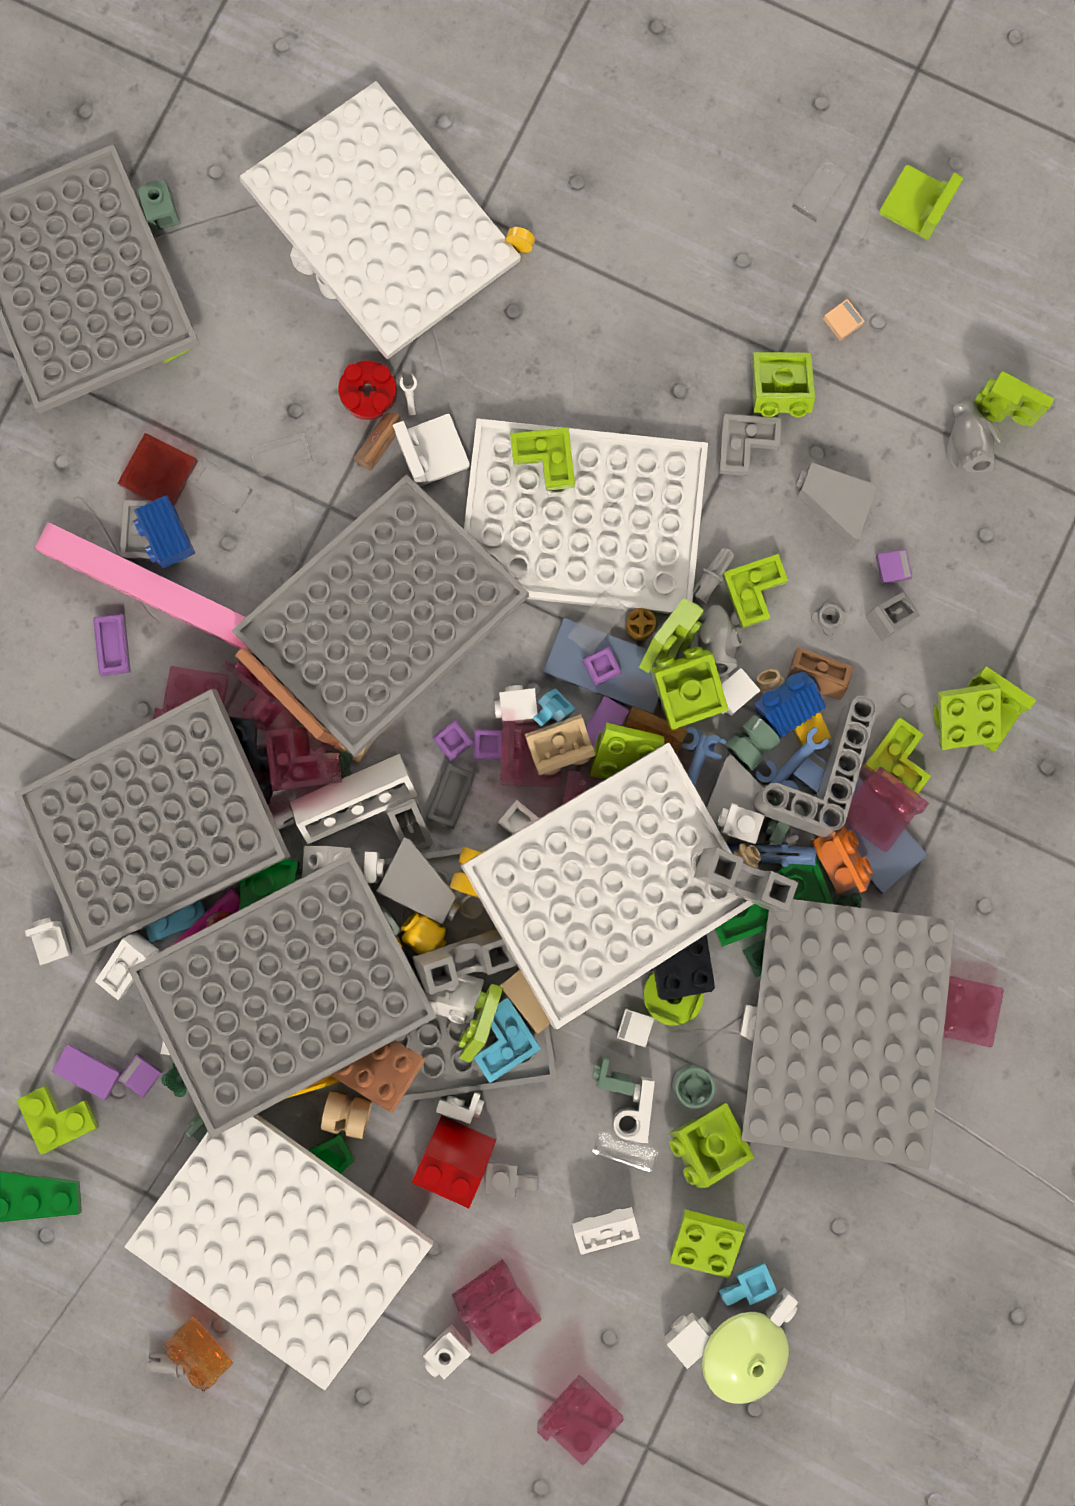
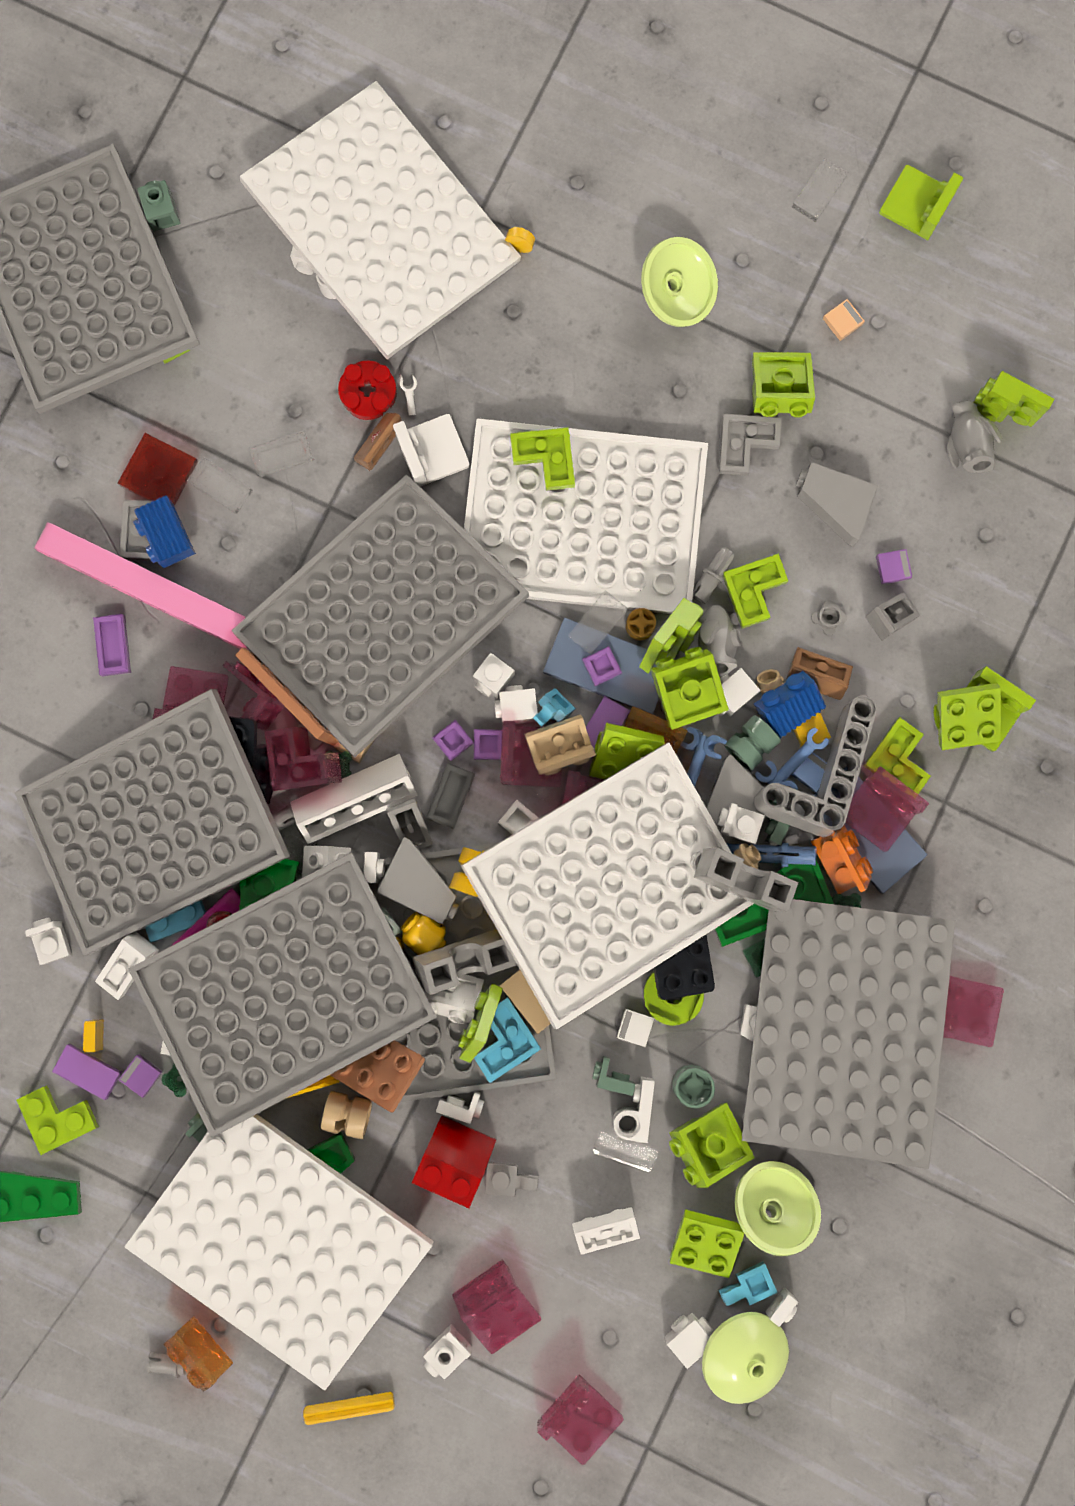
none -> yellow tile [83,1019,104,1052]
none -> yellow axle [303,1392,395,1425]
none -> white brick [473,653,515,699]
none -> yellowish green dish [641,237,718,327]
none -> yellowish green dish [735,1161,821,1256]

